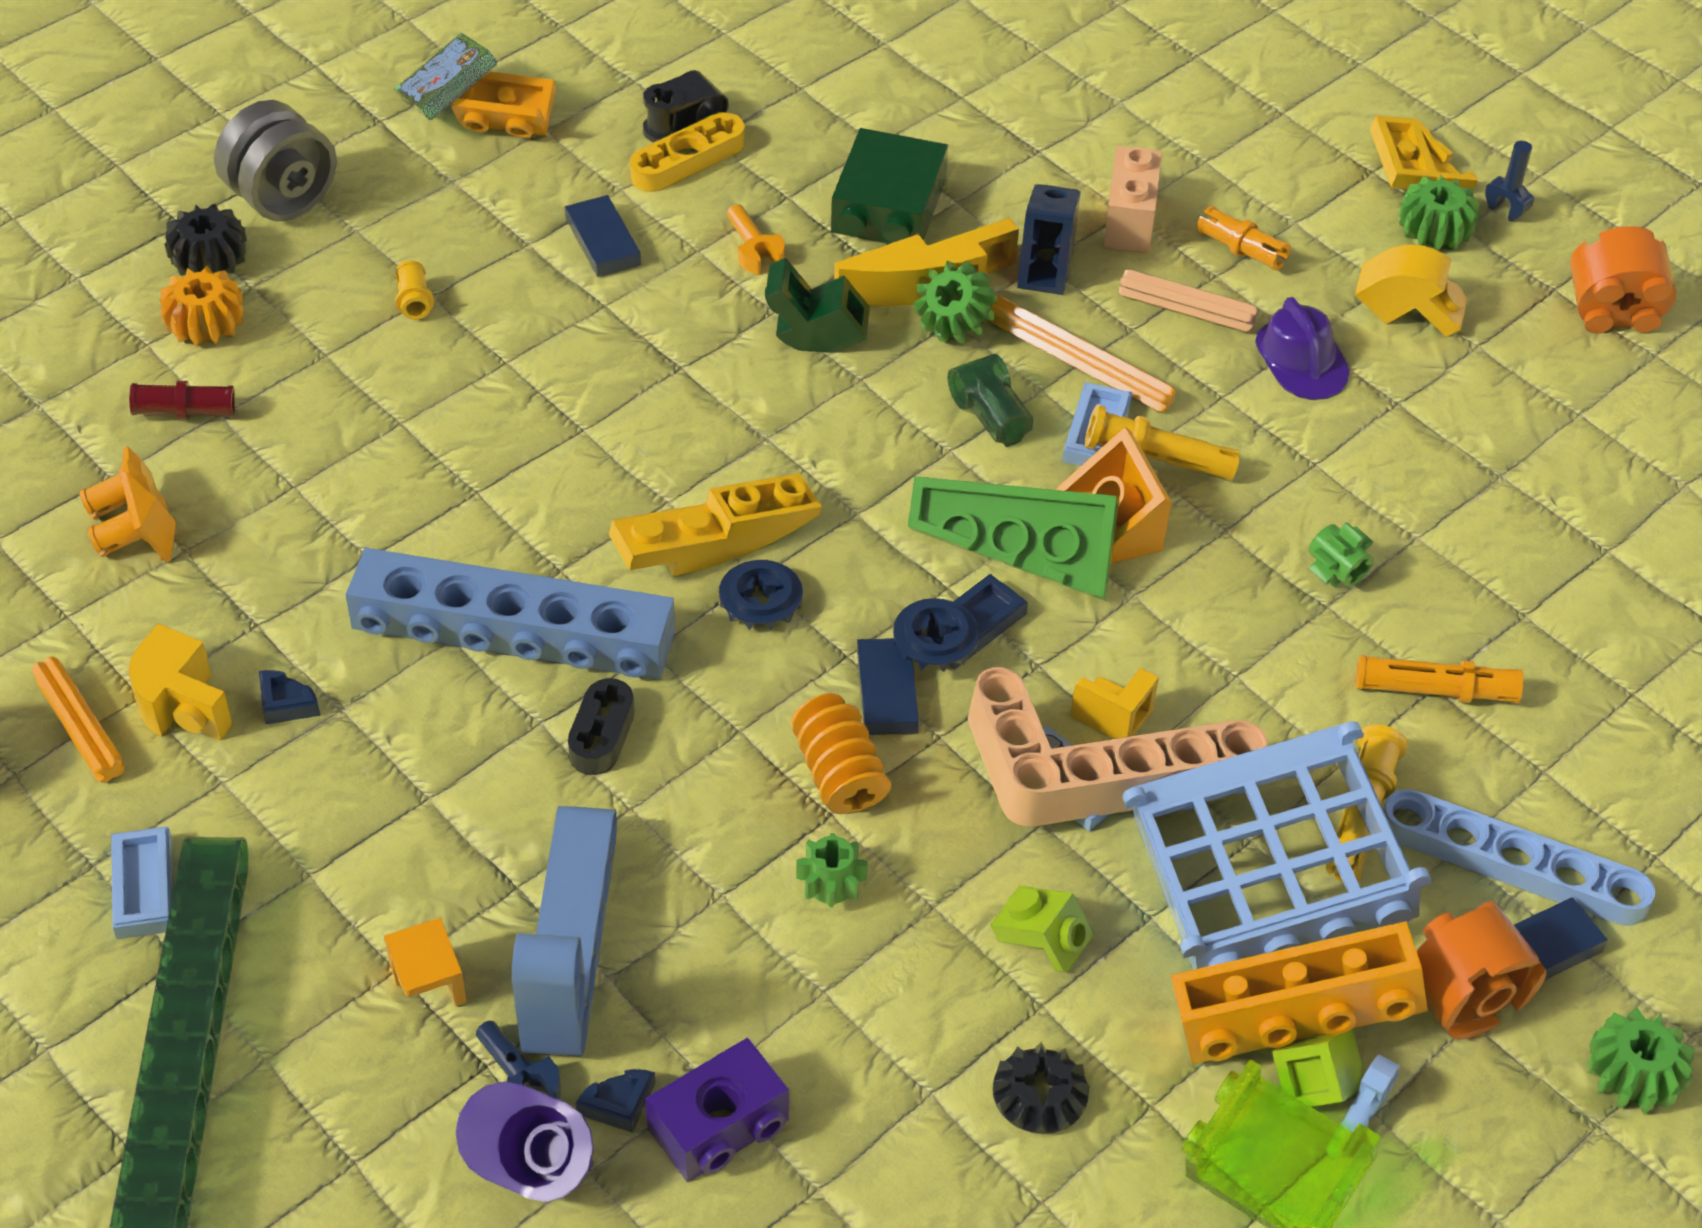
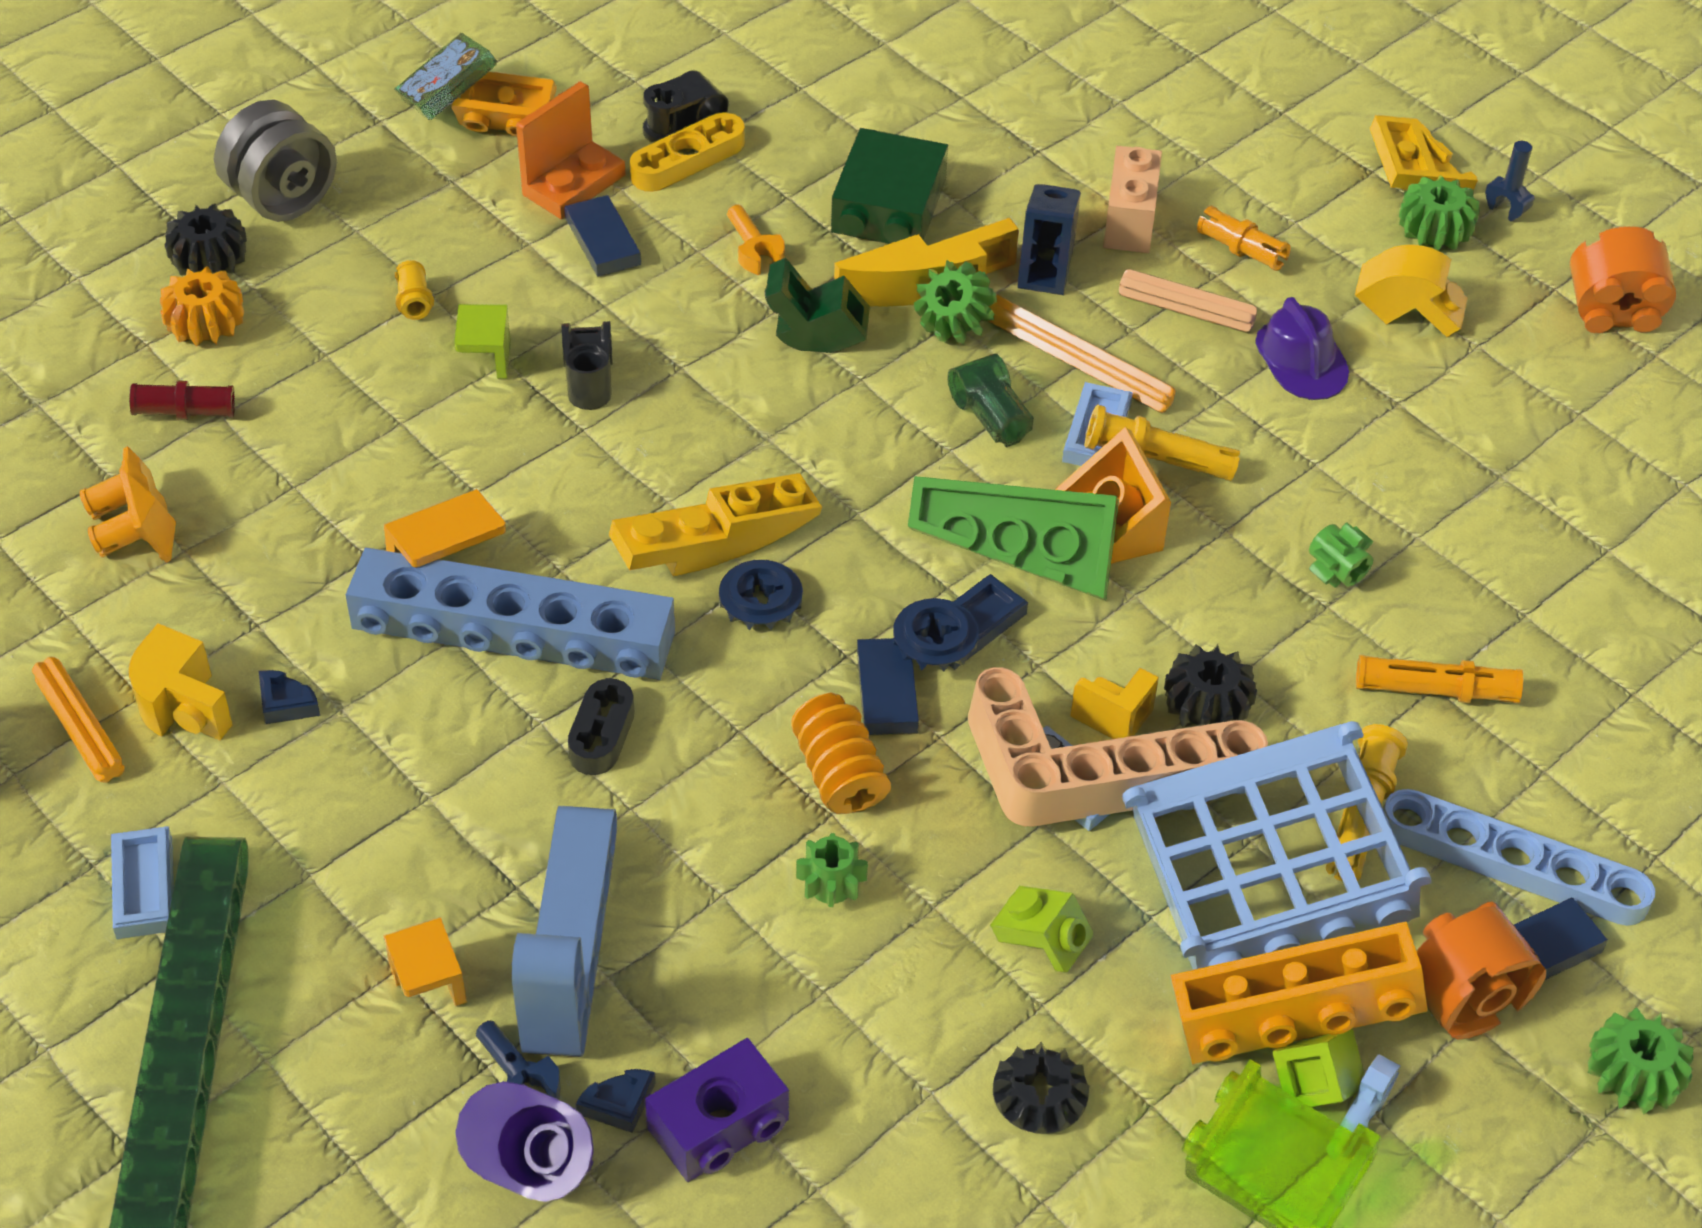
none -> light orange panel [384,489,506,568]
none -> lime panel [454,304,511,379]
none -> orange bracket [516,81,626,220]
none -> black piece [562,321,613,410]
none -> black gear [1164,643,1257,728]

